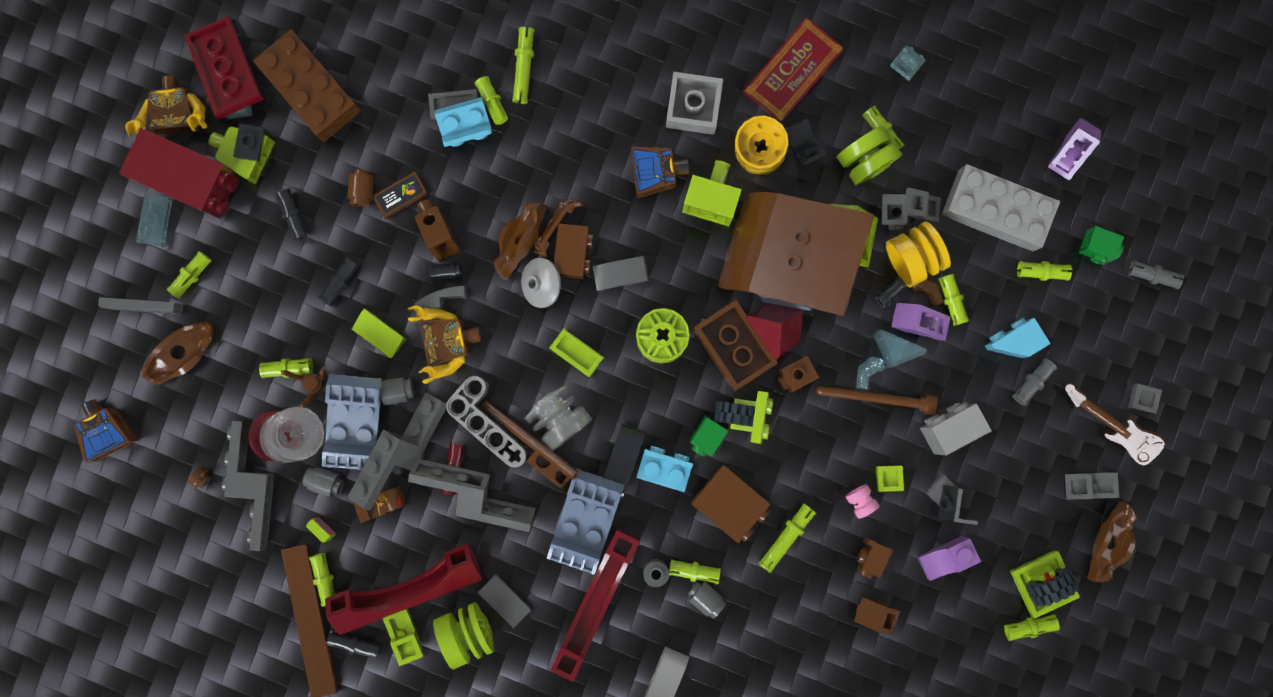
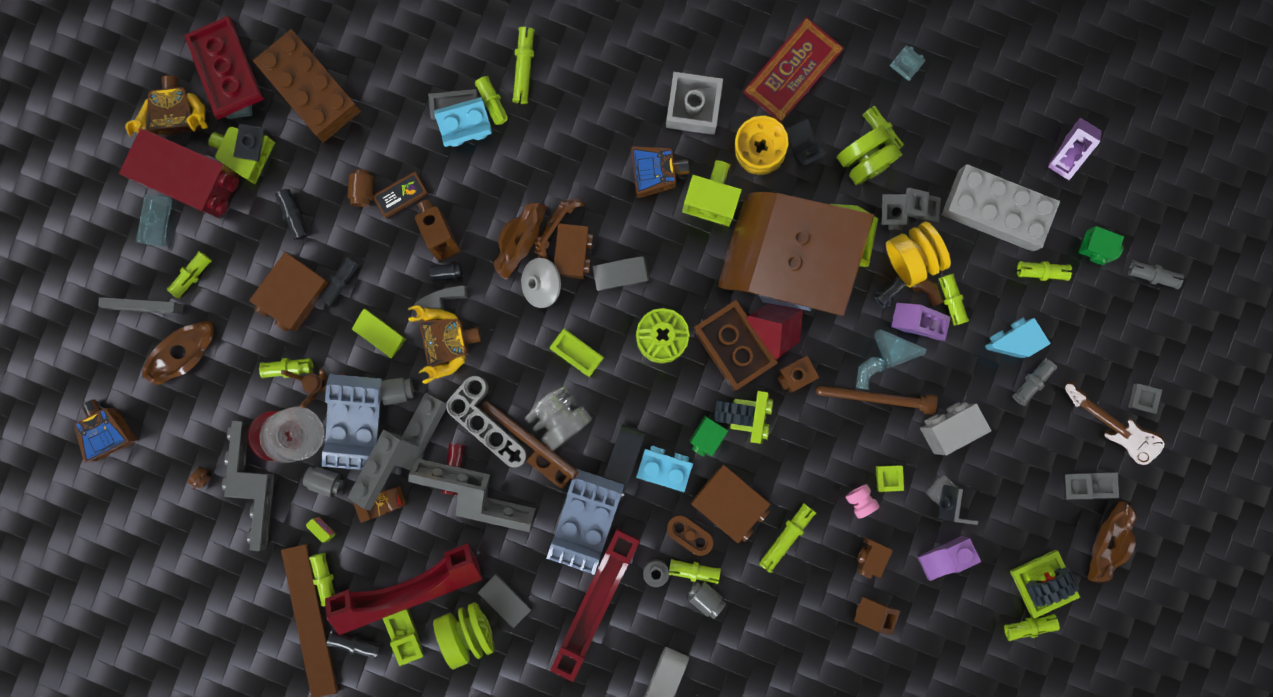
none -> reddish brown brick [249,252,329,332]
none -> reddish brown plate [667,515,713,556]

